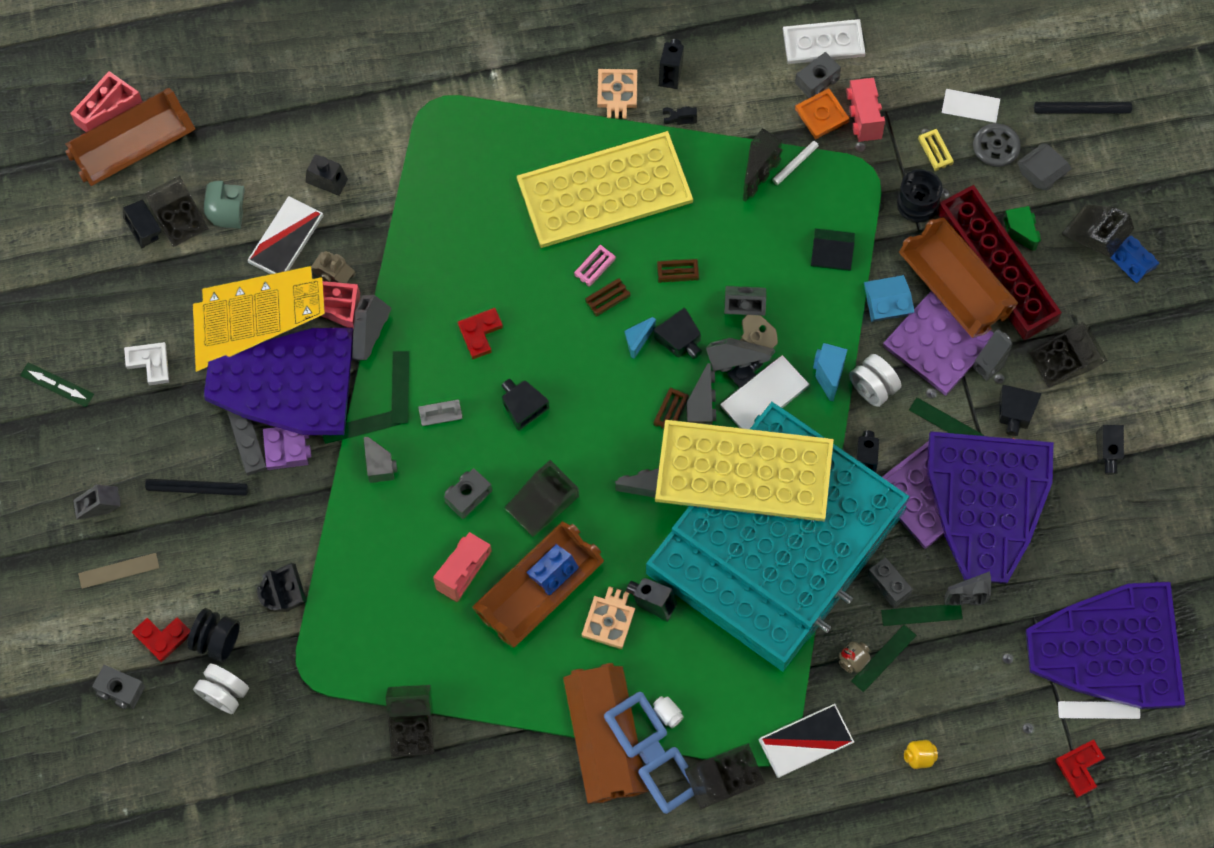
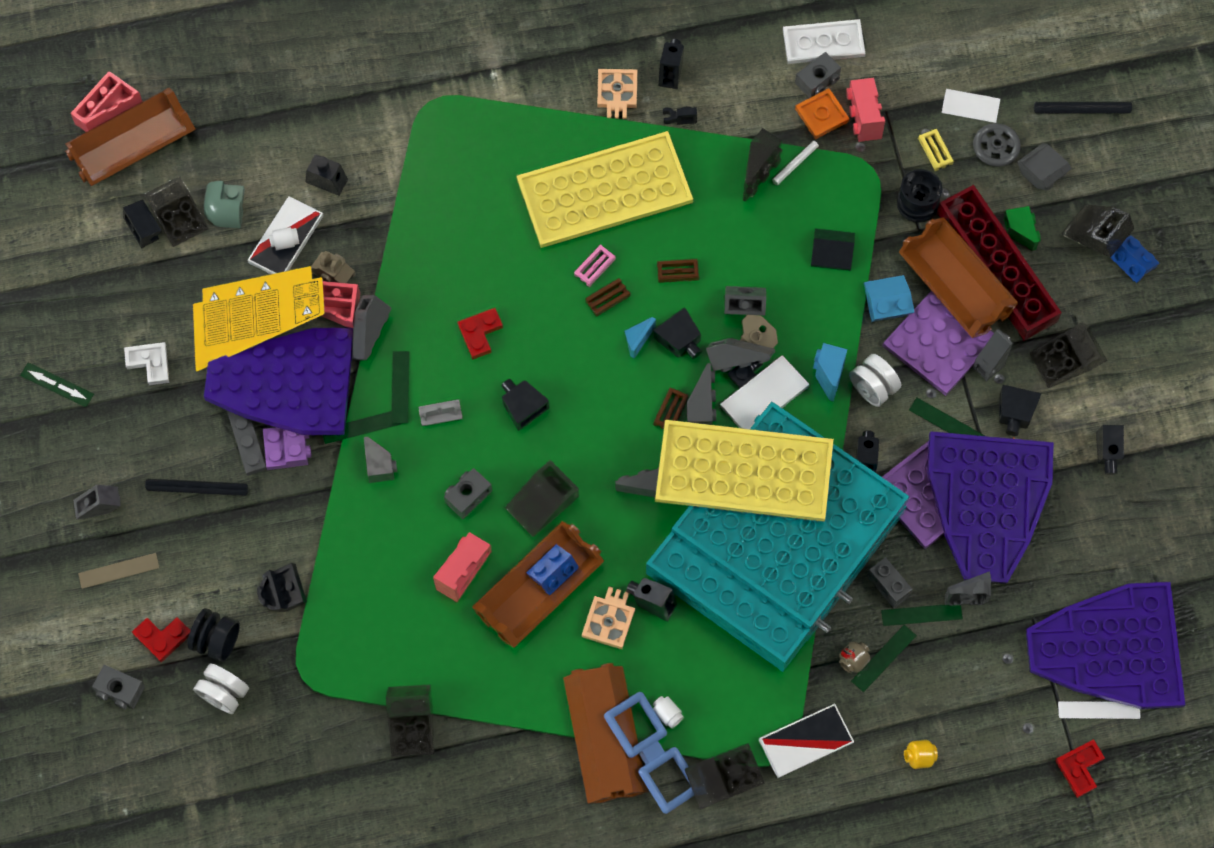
none -> white brick [269,227,299,251]

